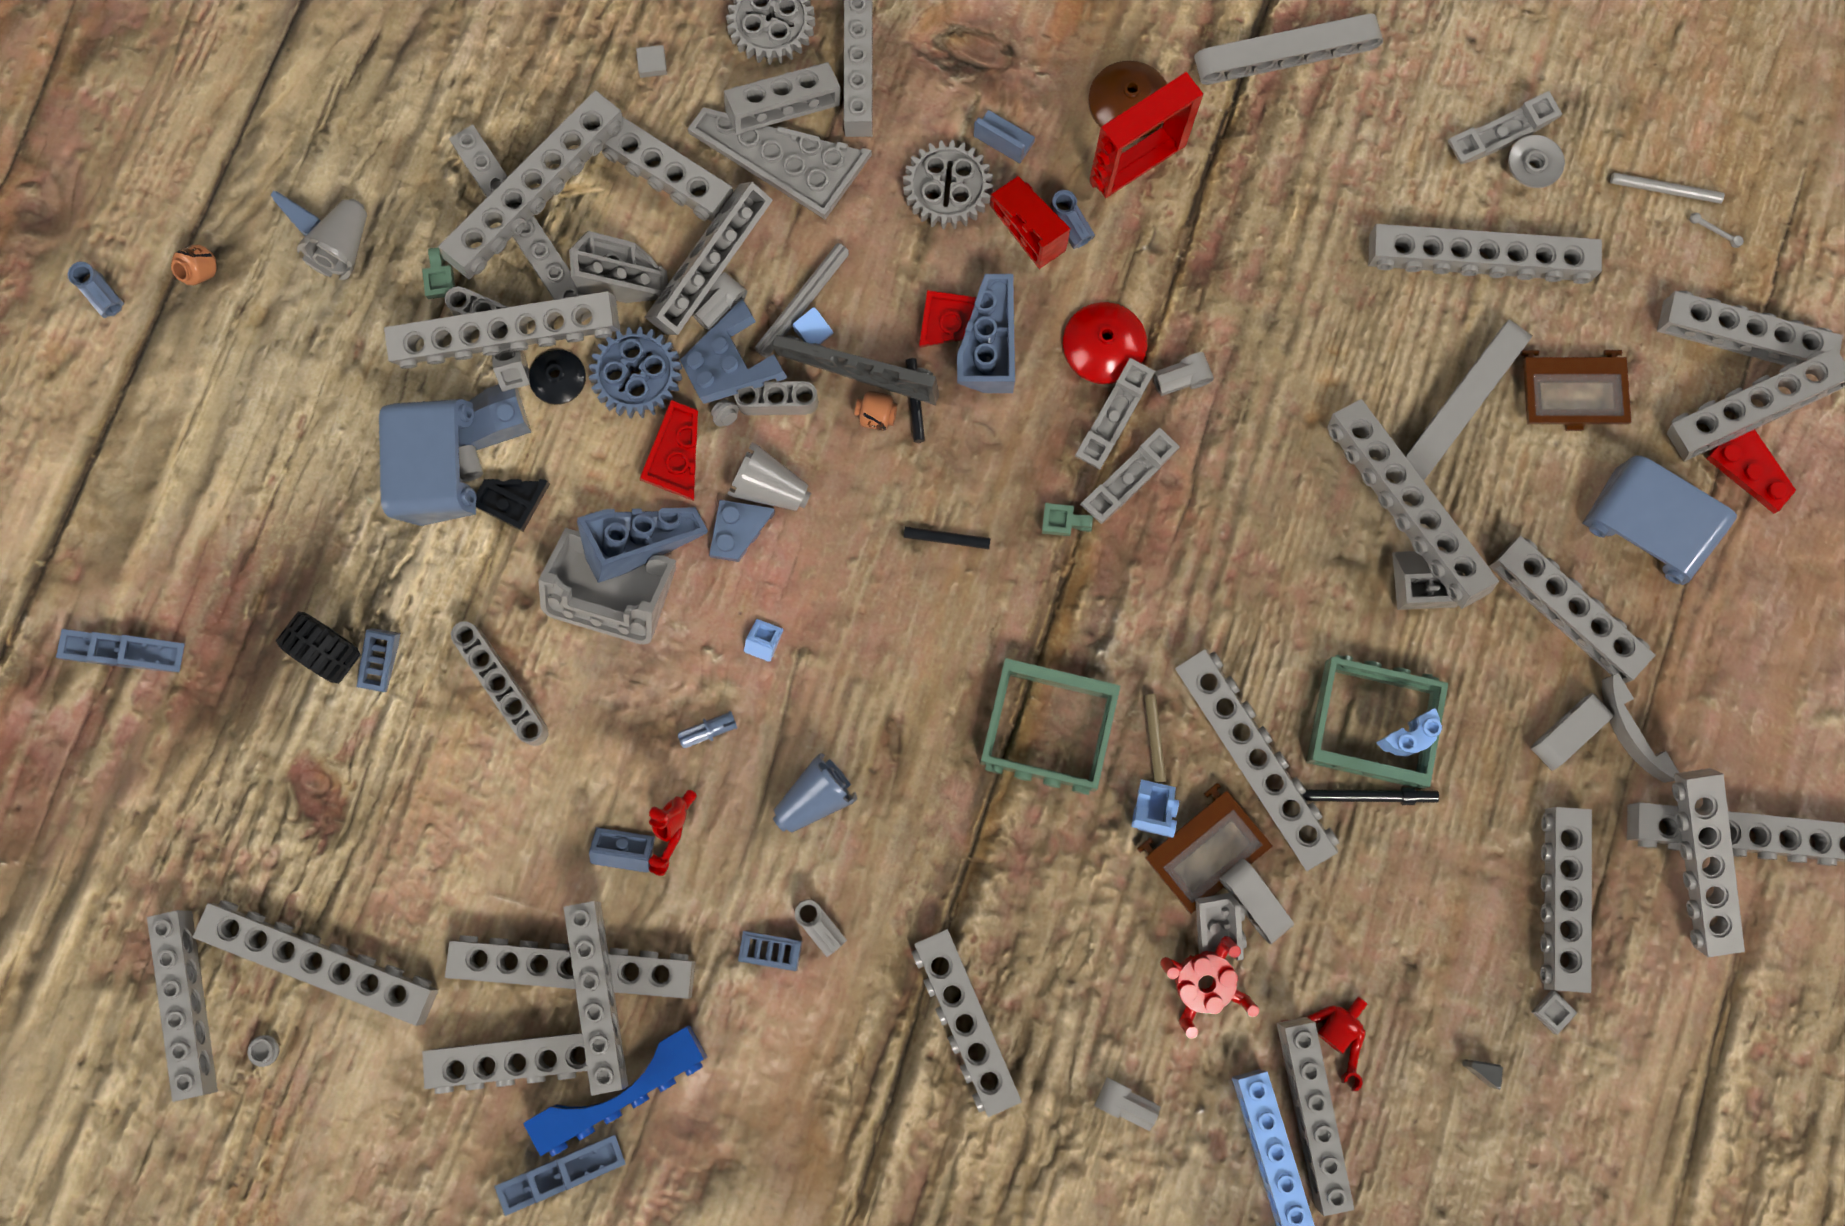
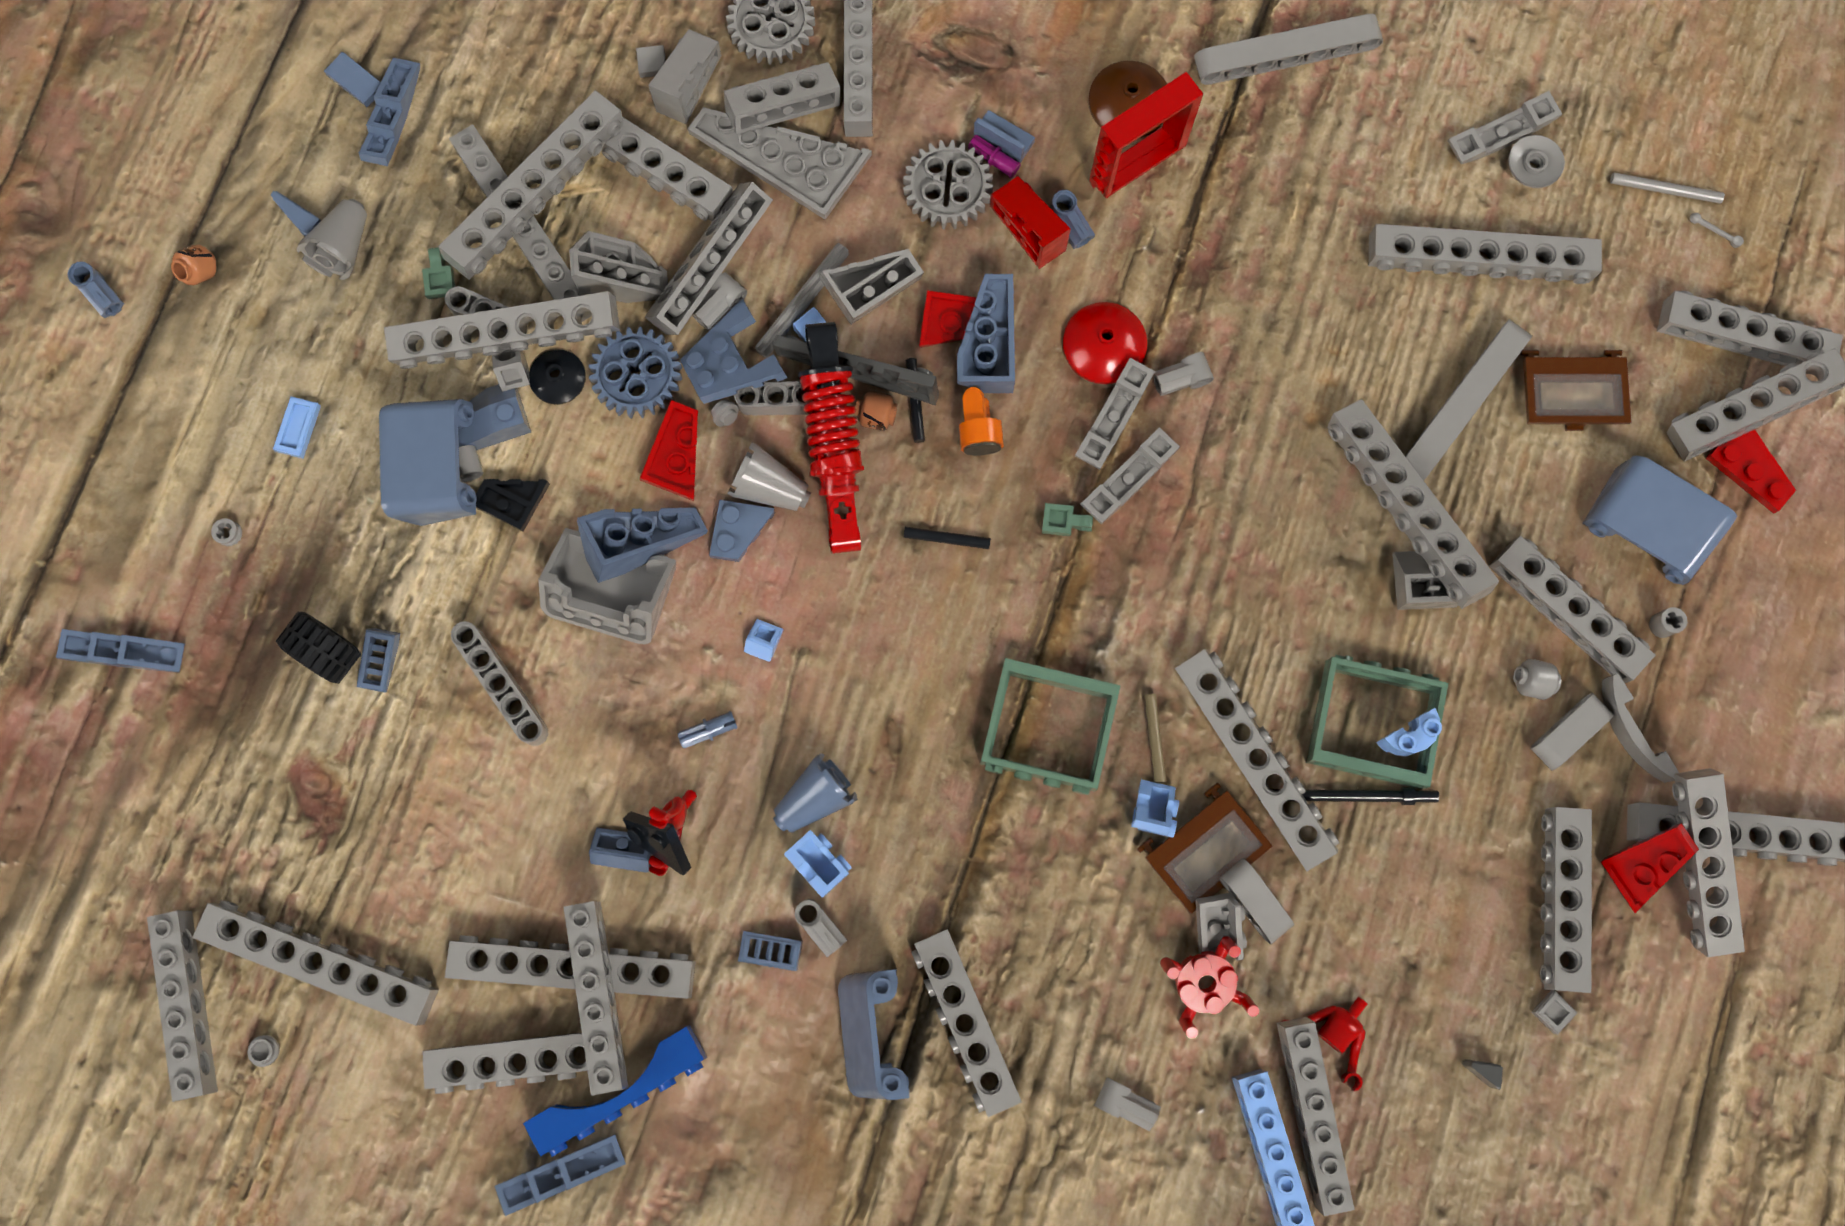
none -> light grey bush [211,518,242,546]
none -> light blue tile [273,396,321,459]
none -> sand blue tile [324,52,381,107]
none -> sand blue slope [359,58,420,166]
none -> black wing [623,811,692,875]
none -> light grey wedge [648,29,722,124]
none -> light blue cylinder [784,830,852,898]
none -> piece [798,322,864,554]
none -> light grey wedge [820,249,924,325]
none -> sand blue windscreen [838,968,910,1100]
none -> orange piece [959,387,1004,456]
none -> magenta axle [968,135,1021,179]
none -> light grey head [1513,659,1562,700]
none -> red wing [1601,823,1699,913]
none -> light grey piece [1649,607,1688,638]

